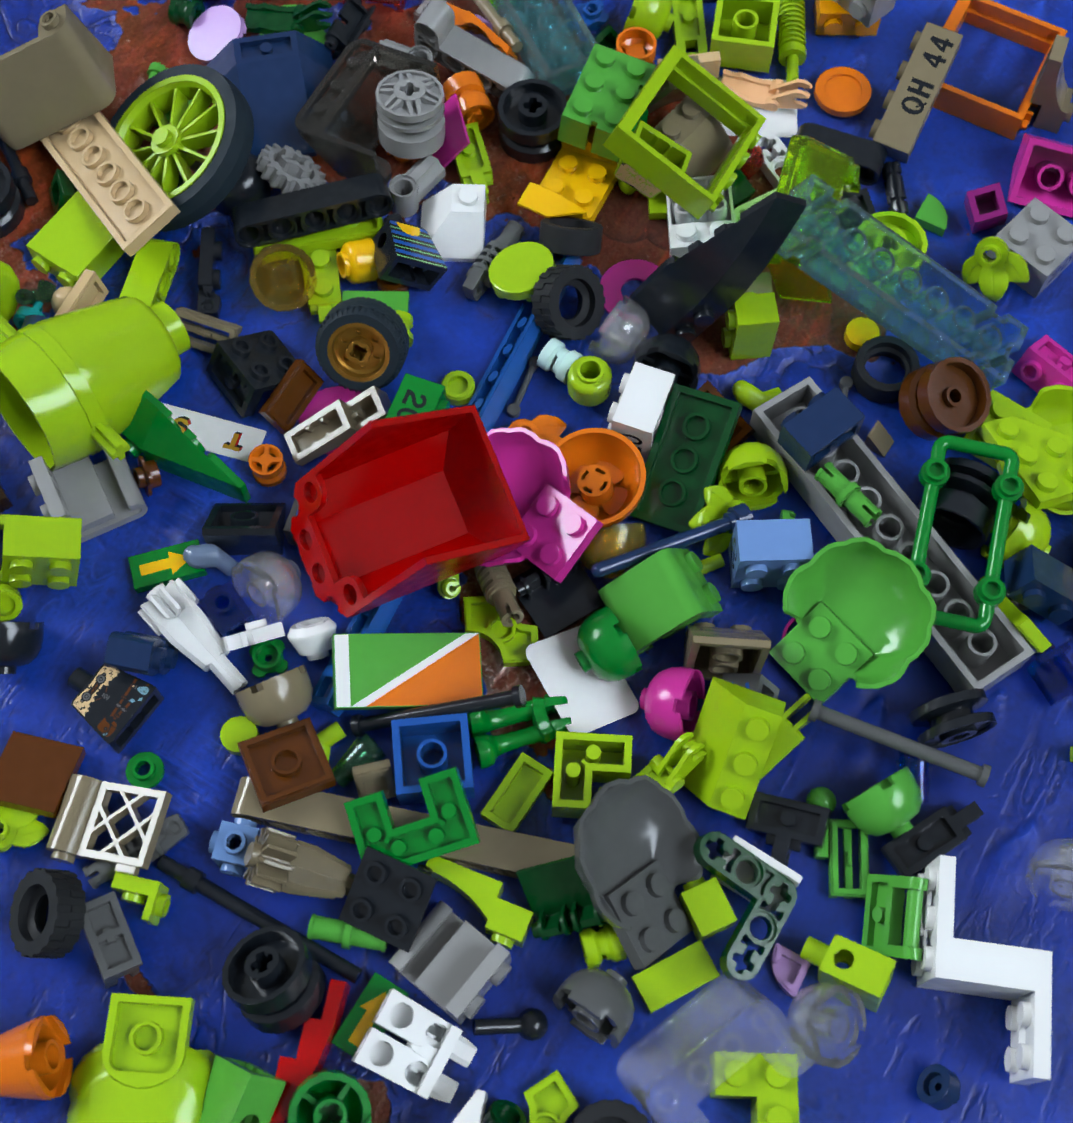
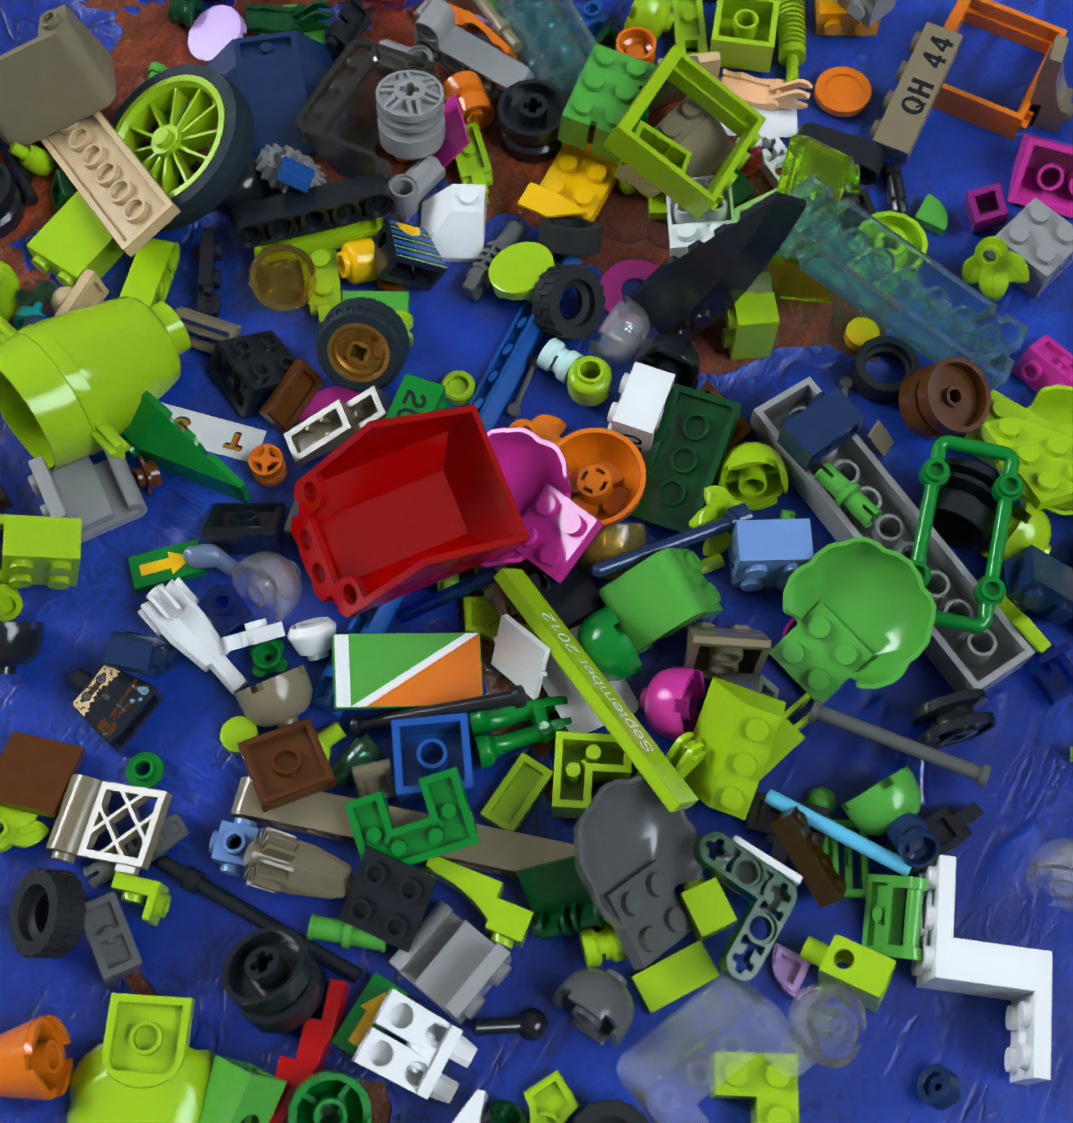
lime arm [732,380,782,411] -> none
none -> lime cylinder [9,141,55,176]
none -> blue tile [276,156,315,193]
none -> clear blue bar [397,567,497,623]
none -> white piece [491,614,550,700]
none -> lime tile [494,568,699,813]
none -> medium azure bar [764,789,912,876]
none -> dark brown piece [770,805,847,908]
none -> dark blue wheel [887,812,940,868]

